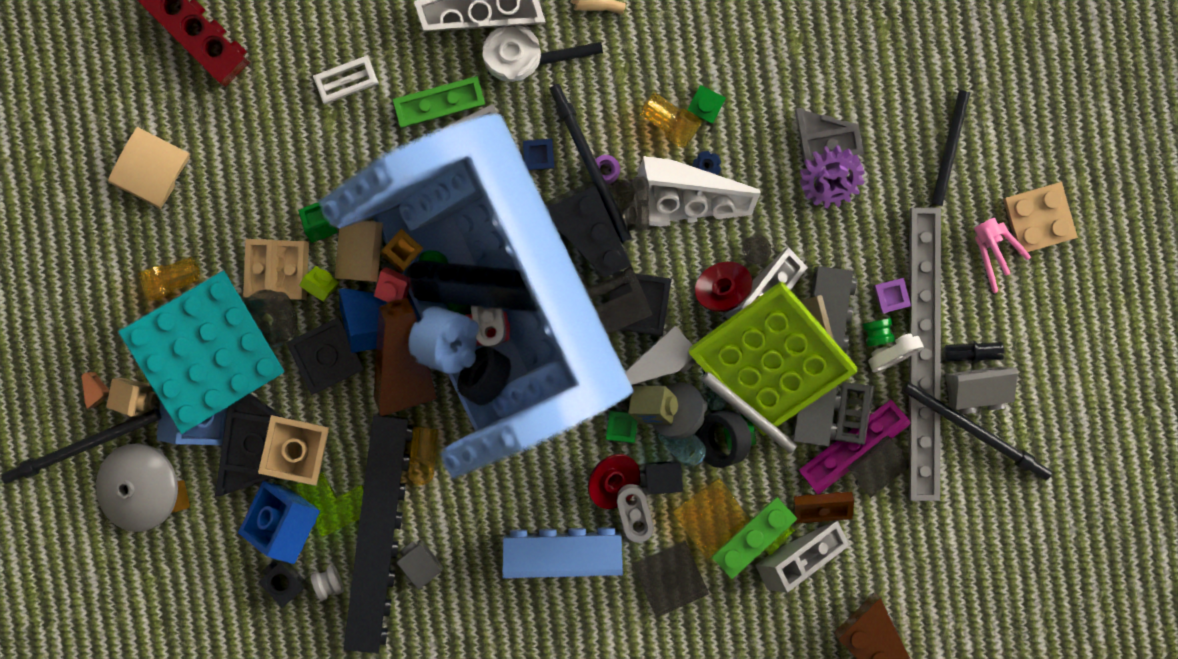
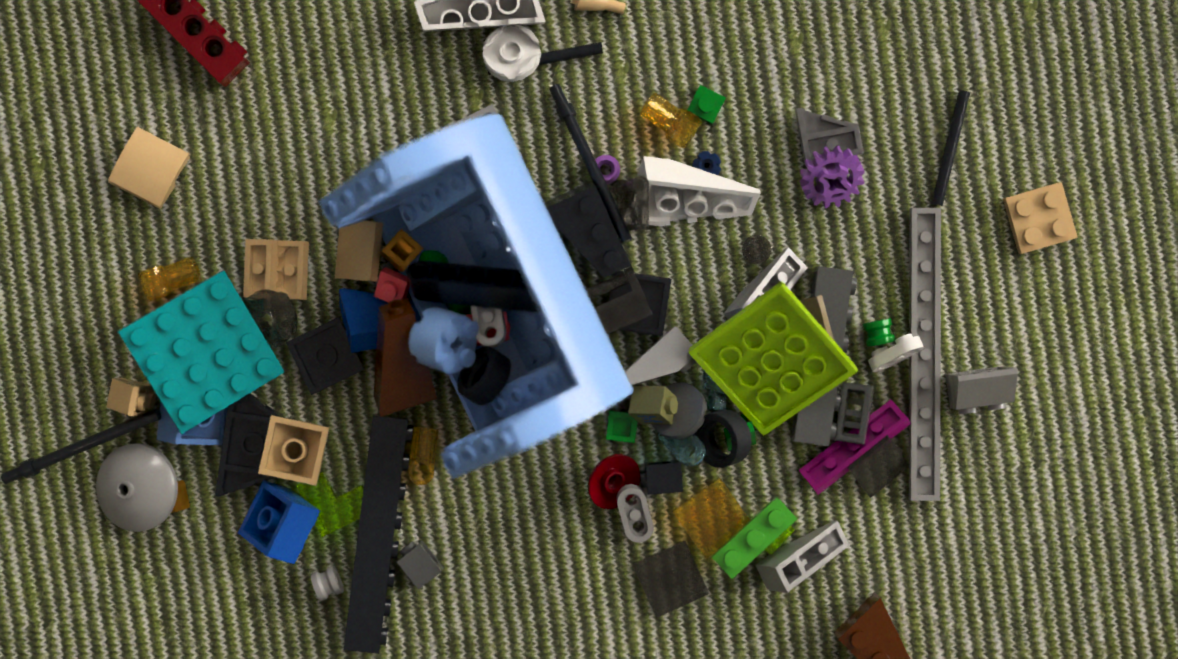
nougat slope [81,372,110,409] -> none
black brick [259,560,308,608] -> none
green slope [298,202,338,243] -> none
lime plate [299,266,340,302] -> none
white tile [313,55,379,104] -> none
bright green plate [393,76,486,129] -> none
medium blue slope [503,527,623,578] -> none
dark blue plate [523,139,554,171] -> none
dark red dish [695,261,753,312] -> none
light grey bar [701,372,797,453] -> none
reddish brown plate [793,492,854,524] -> none
medium lavender plate [873,278,911,314] -> none
black bar [902,381,1052,480] -> none
black axle [943,340,1004,364] -> none
bright pink plant [974,218,1031,293] -> none

